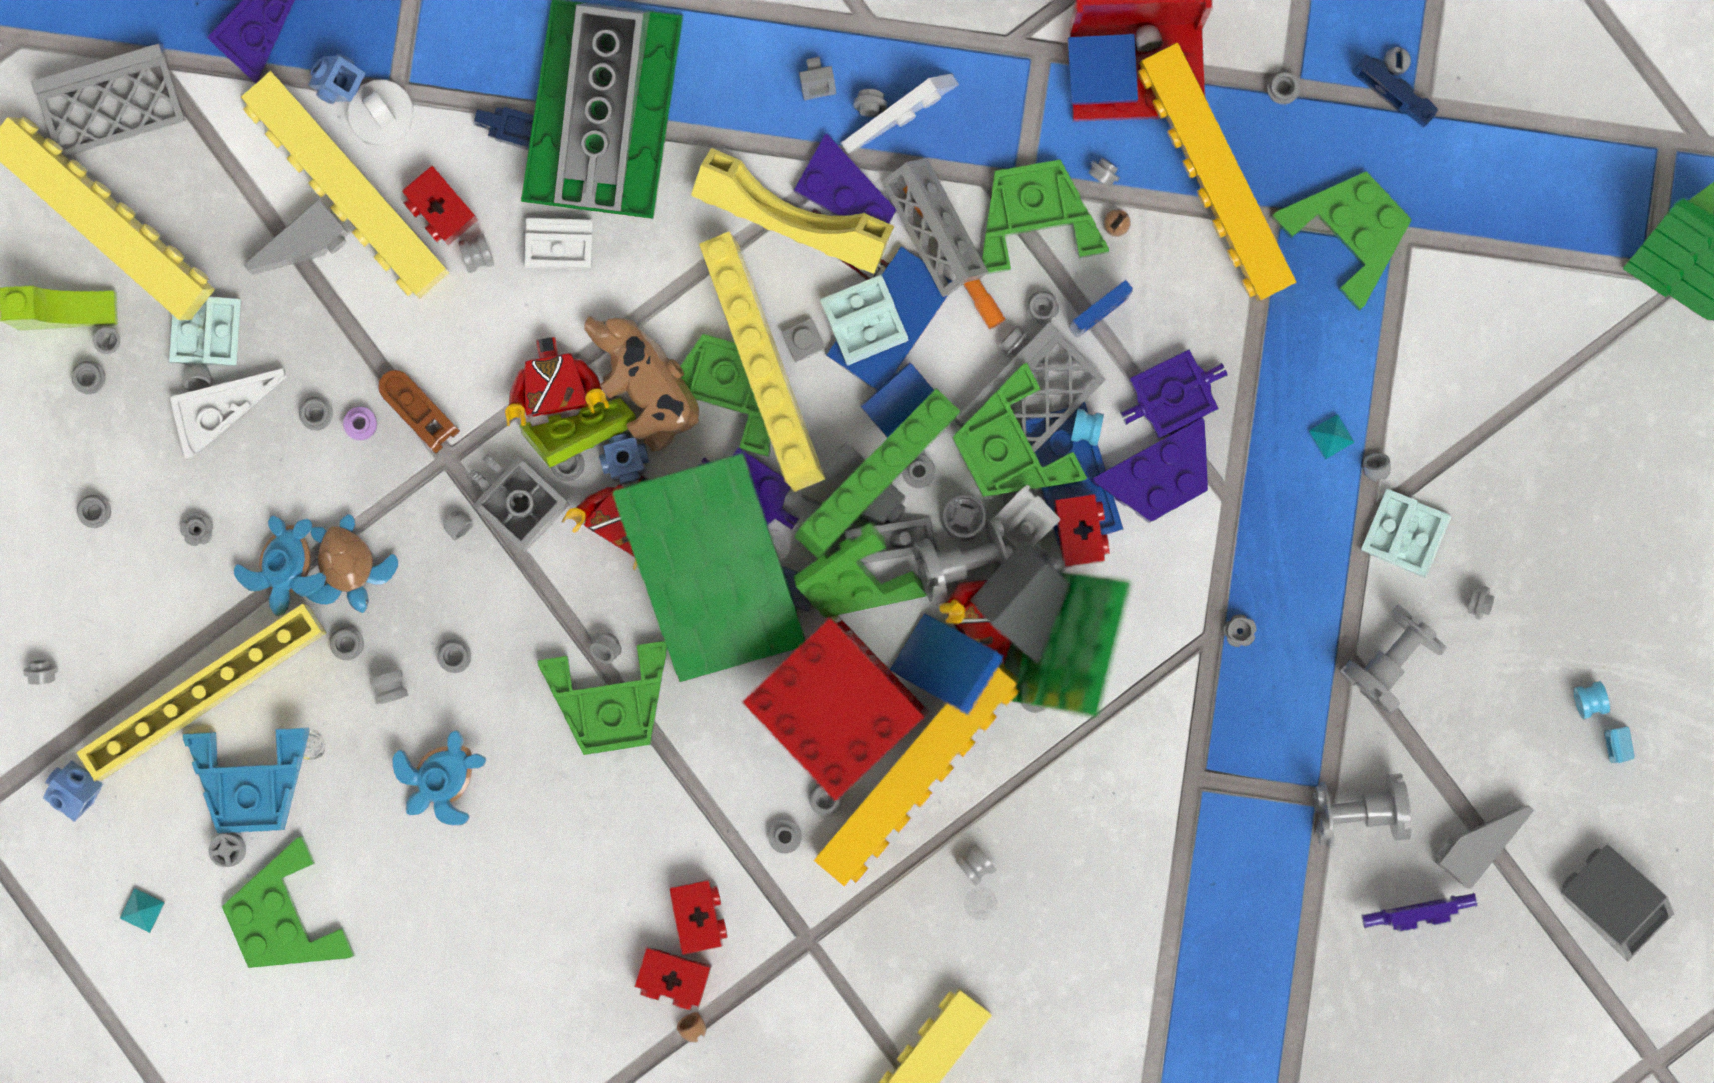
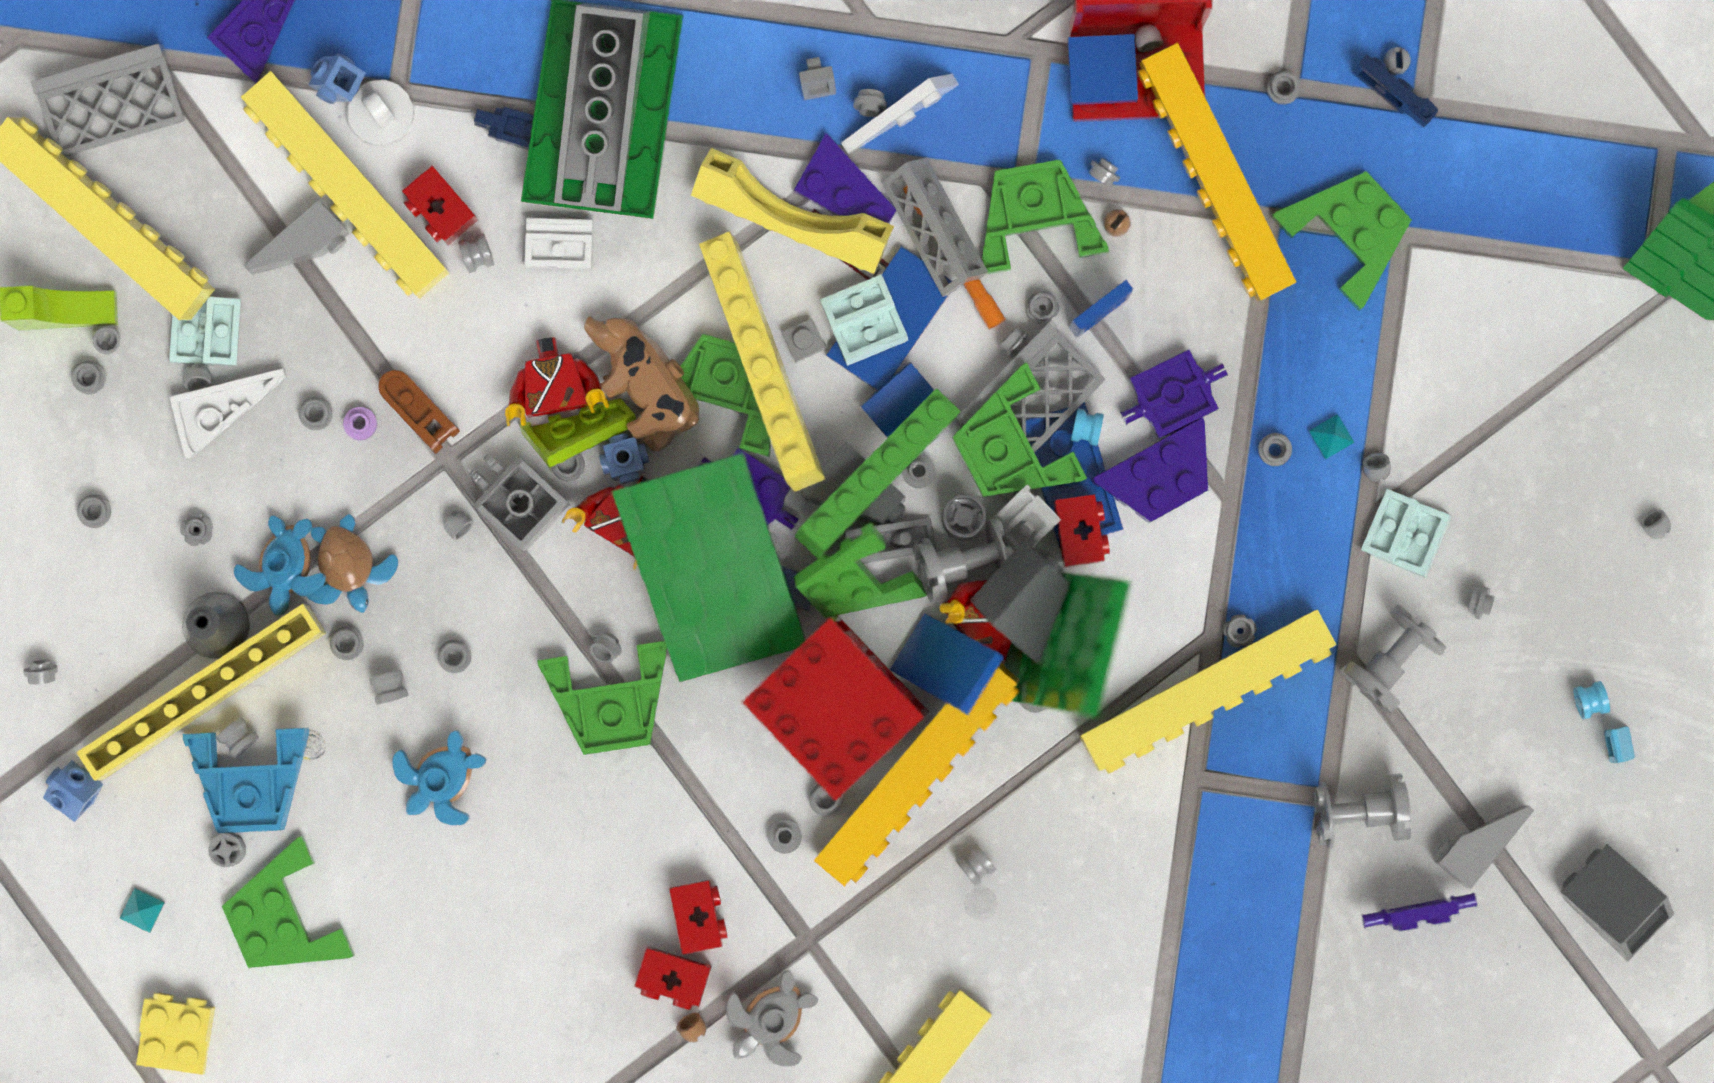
none -> light yellow plate [136,992,215,1075]
none -> dark grey cone [182,592,250,659]
none -> light grey wheel [216,717,259,759]
none -> light grey animal [725,970,818,1066]
none -> light yellow brick [1079,609,1337,774]
none -> light grey plate [1258,433,1292,466]
none -> light grey hinge [1641,510,1671,539]

